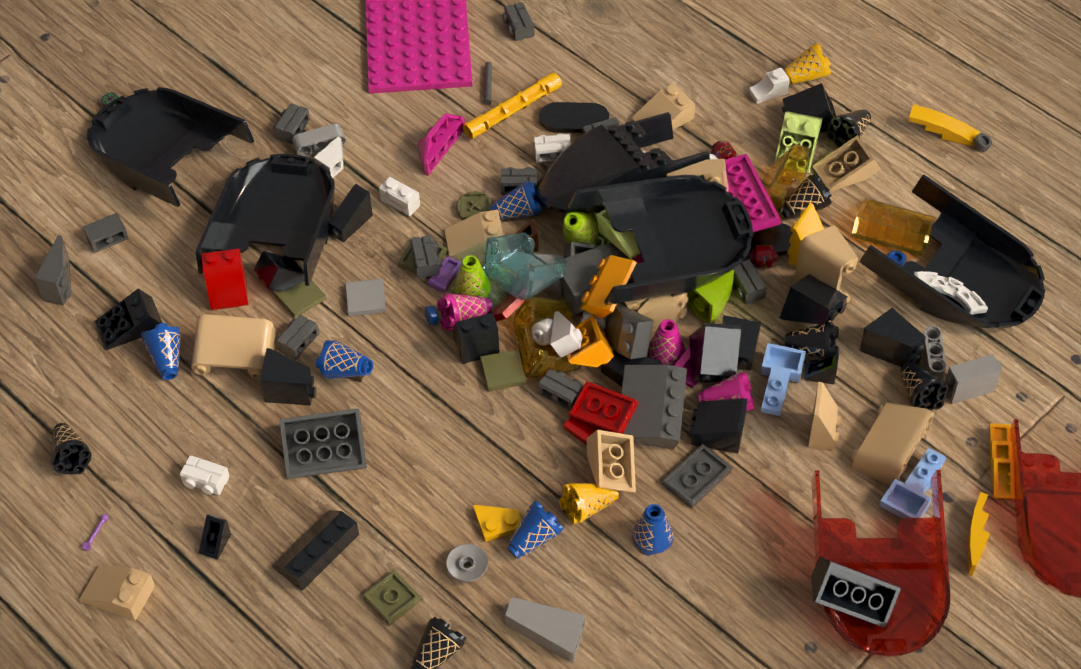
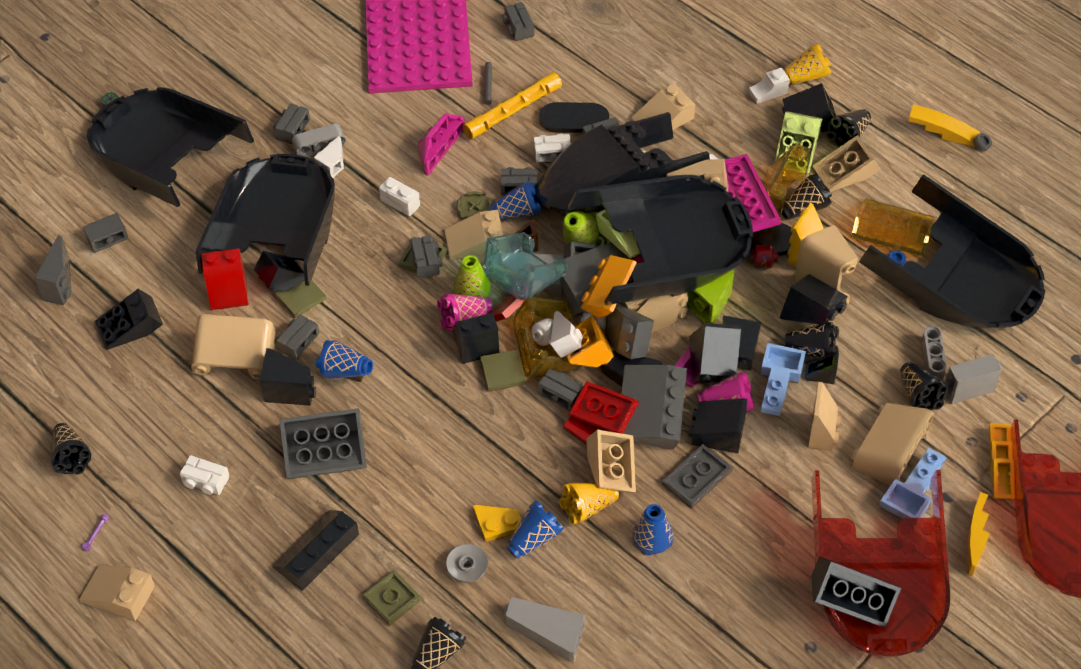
blue cone [141,323,181,380] -> none
black slope [199,514,231,559] -> none
black slope [328,184,373,242] -> none
light grey tile [346,279,386,316] -> none
blue tile [425,306,439,326] -> none
medium lavender tile [428,256,461,293] -> none
dark pink cone [647,319,686,366] -> none
dark red head [710,141,737,159] -> none
dark grey brick [733,260,767,305] -> none
black slope [860,308,926,367] -> none
white tile [914,271,988,315] -> none

